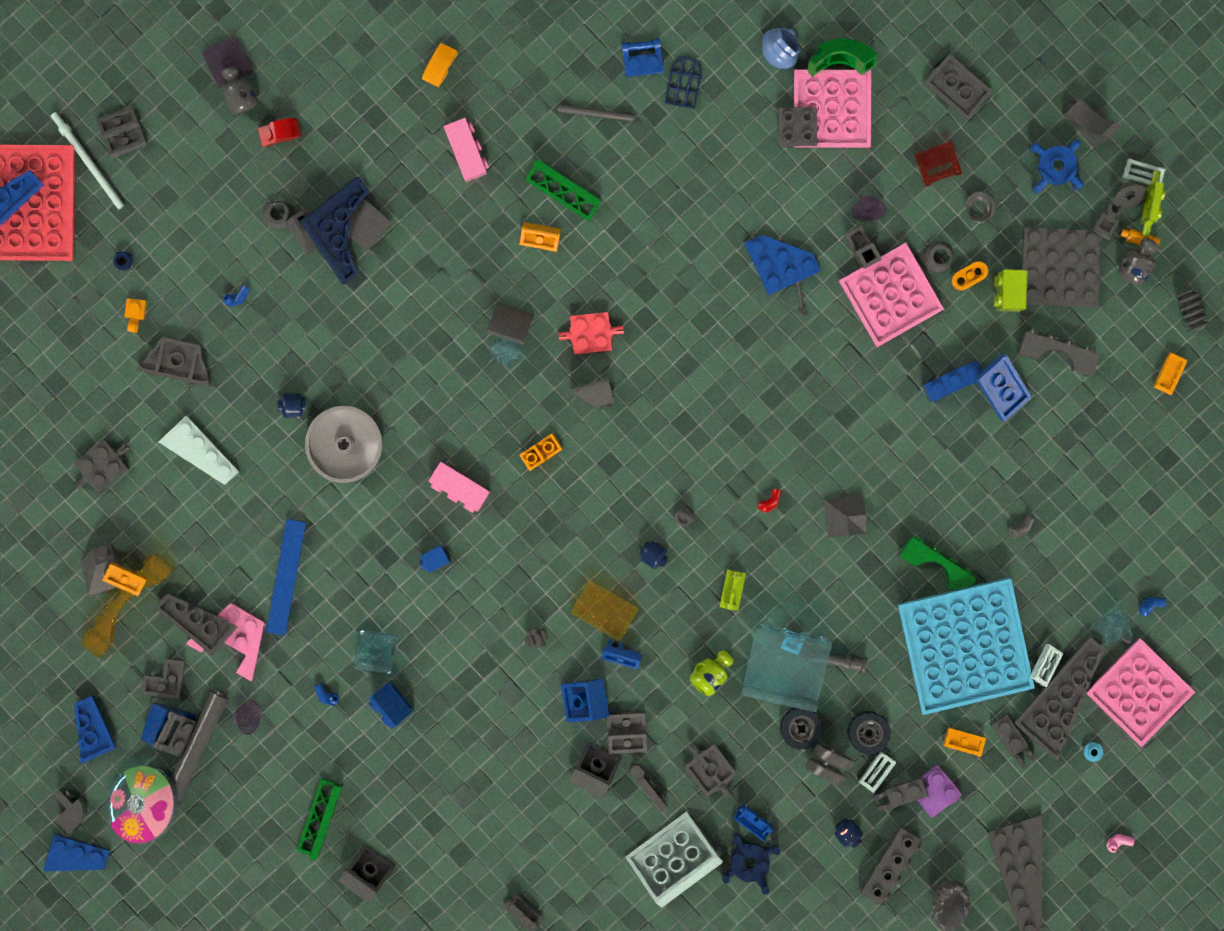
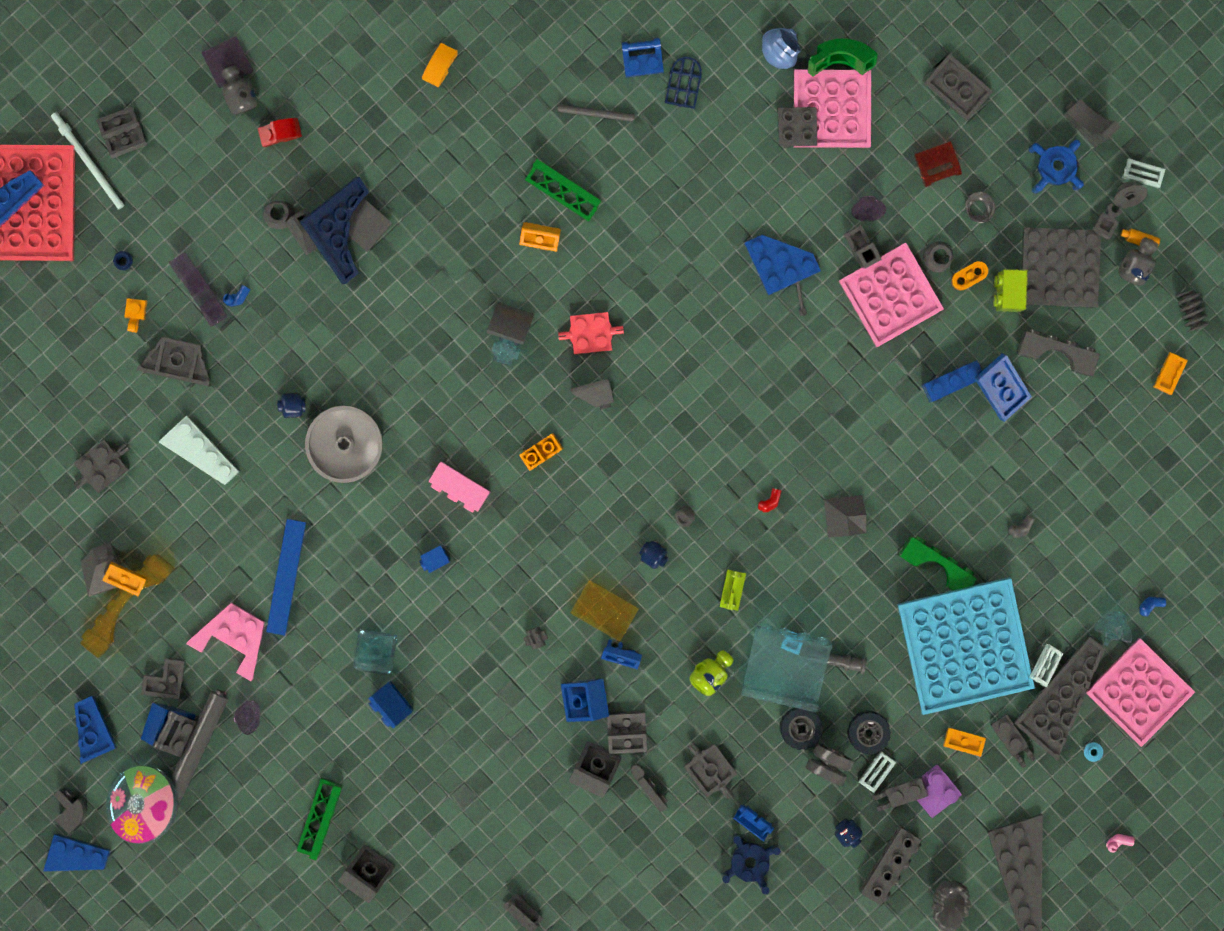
dark grey wing [155,593,238,657] -> none
blue arm [314,683,340,706] -> none
bright pink brick [444,118,489,182] -> none
light aqua slope [625,811,723,908] -> none
lime plate [1141,170,1166,237] -> none
none -> clear purple slope [169,252,228,327]

